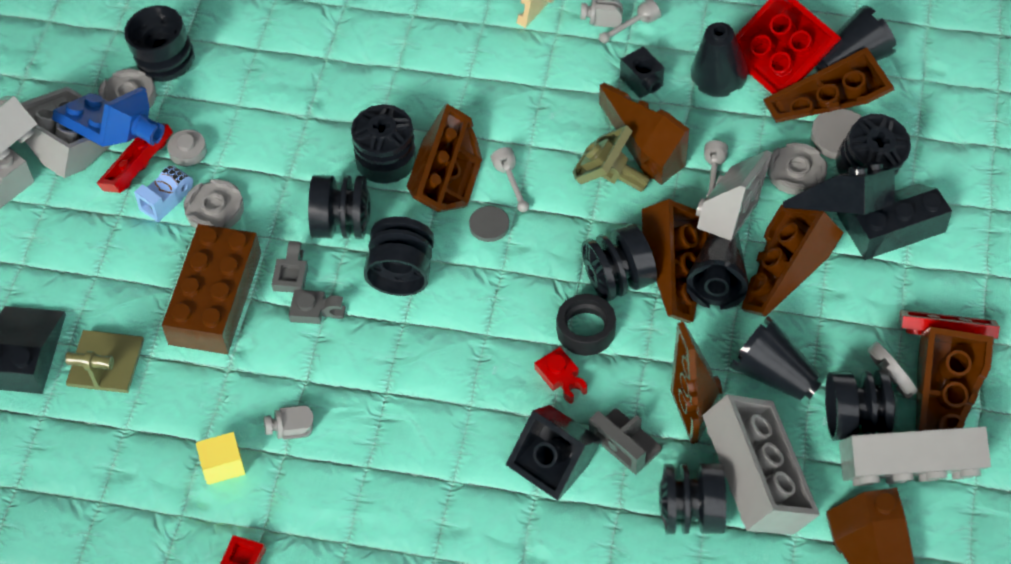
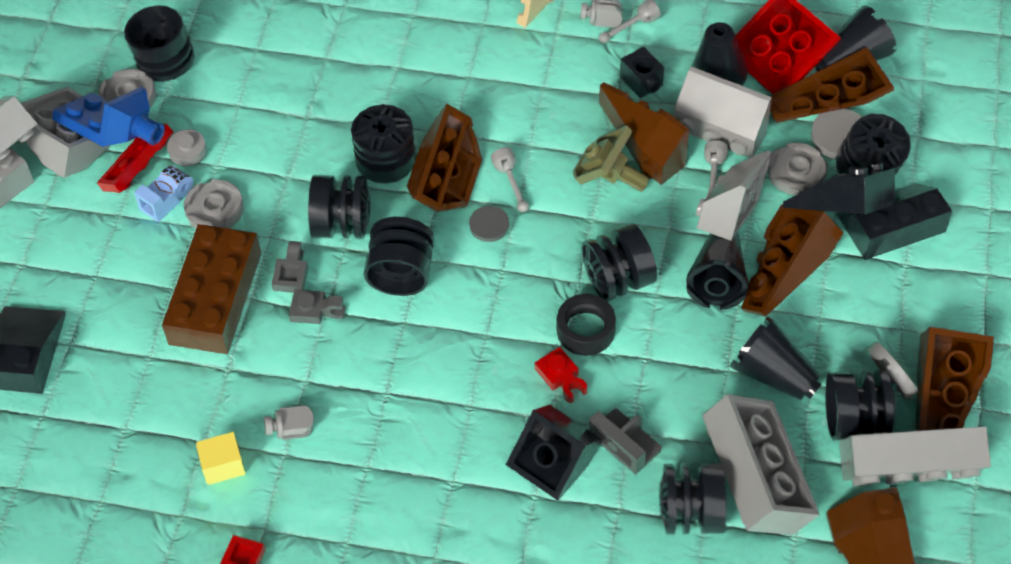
olive plate [65,330,144,393] -> none
reddish brown wedge [642,199,709,323] -> none
reddish brown wedge [671,321,722,444] -> none
red plate [899,310,1000,339] -> none
none -> slope [674,67,772,158]

